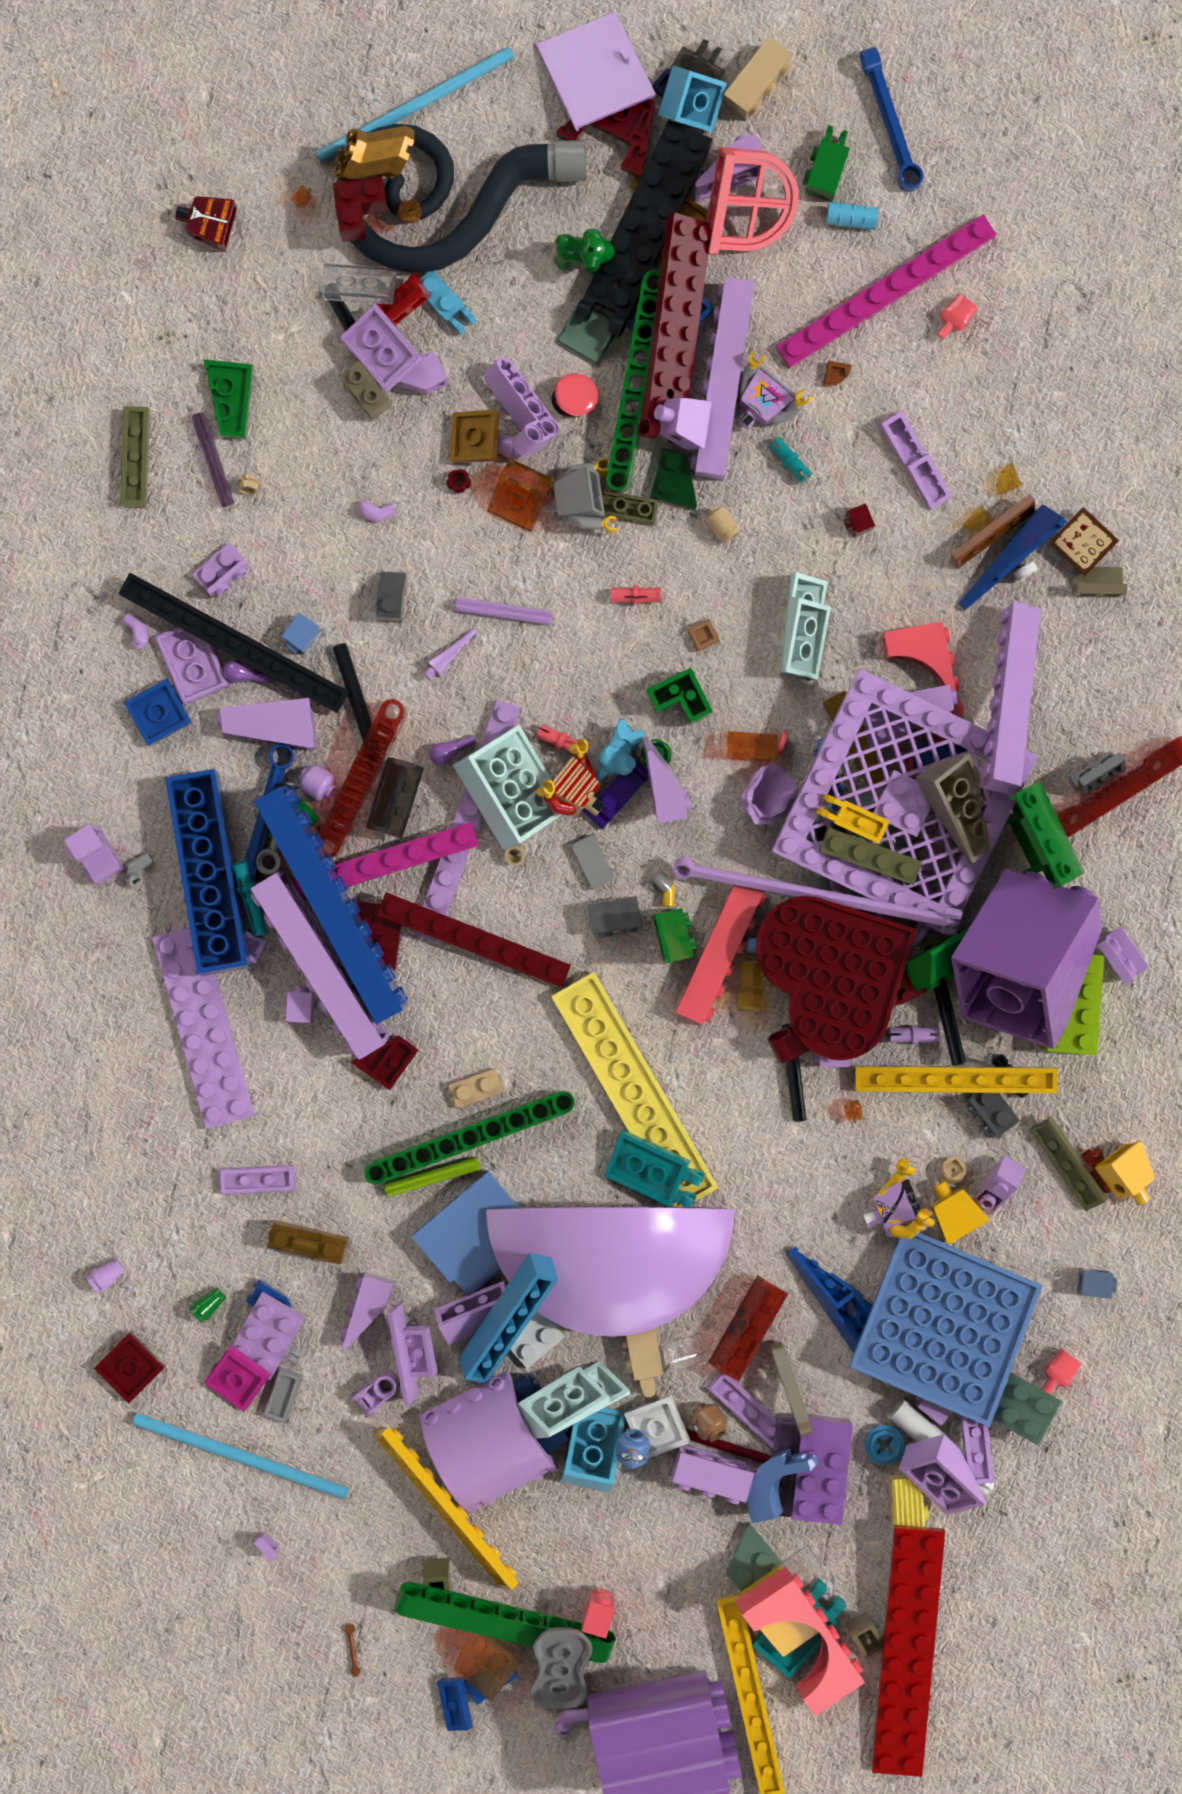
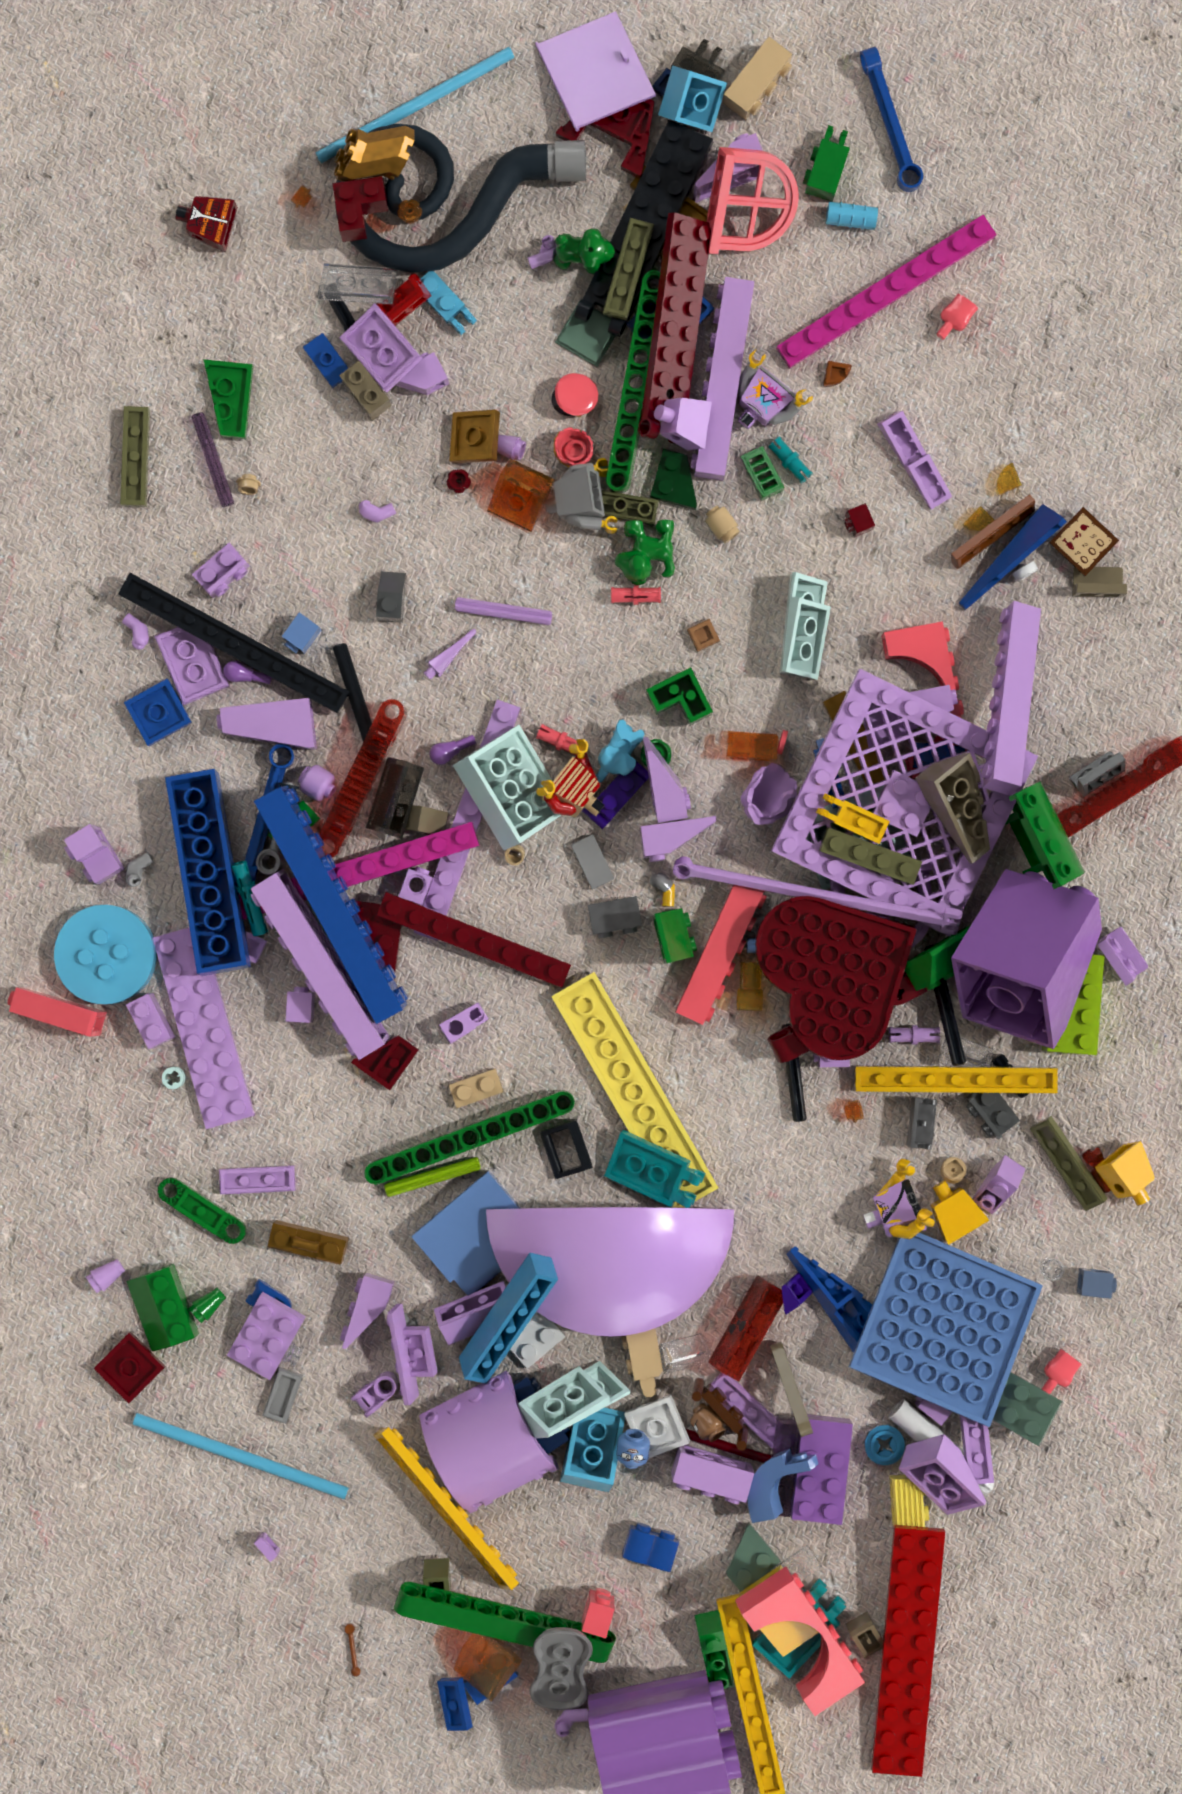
dark pink tile [204,1345,271,1412] -> none
lavender beam [484,357,559,456] -> none
none -> coral slope [8,987,107,1037]
none -> medium azure brick [54,905,157,1004]
none -> lavender brick [126,993,175,1049]
none -> green slope [126,1263,199,1352]
none -> green plate [158,1177,246,1244]
none -> light aqua bush [161,1066,186,1089]
none -> blue plate [303,333,348,389]
none -> dark tan slope [395,804,448,834]
none -> lavender brick [398,866,433,906]
none -> lavender leg [439,1002,489,1044]
none -> lavender arm [527,235,556,269]
none -> black tile [539,1119,593,1179]
none -> coral hair [553,427,594,467]
none -> olive tile [603,218,654,321]
none -> green animal [614,520,675,585]
none -> blue brick [622,1523,679,1572]
none -> lavender slope [640,816,716,862]
none -> reddish brown plate [692,1378,748,1451]
none -> green slope [694,1610,735,1689]
none -> green slope [740,446,785,501]
none -> dark purple slope [782,1272,813,1315]
none -> flat silver hinge [907,1097,937,1150]

